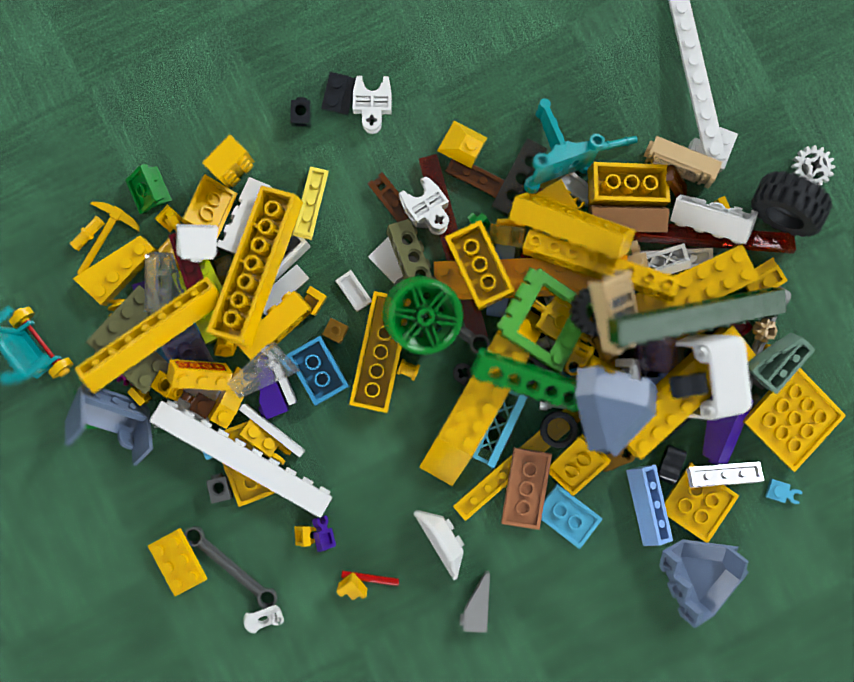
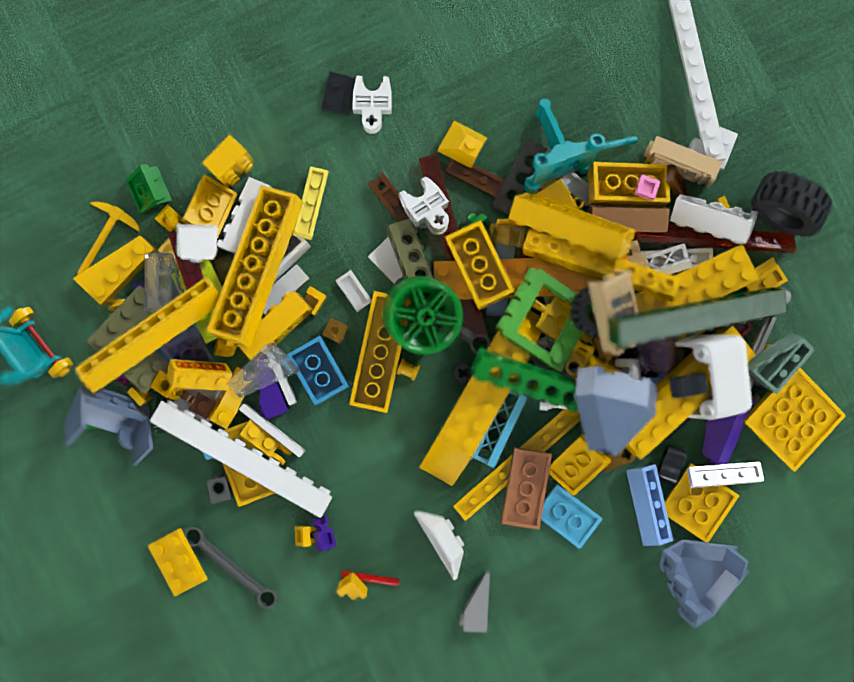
yellow pin [70,216,105,251] -> none
white piece [243,605,284,634] -> none
black brick [290,97,312,127] -> none
black tyre [540,411,578,448] -> none
tan gear [752,318,778,343] -> none
medium azure plate [765,478,803,504] -> none
white gear [791,145,835,186] -> none
none -> bright pink plate [634,175,660,201]

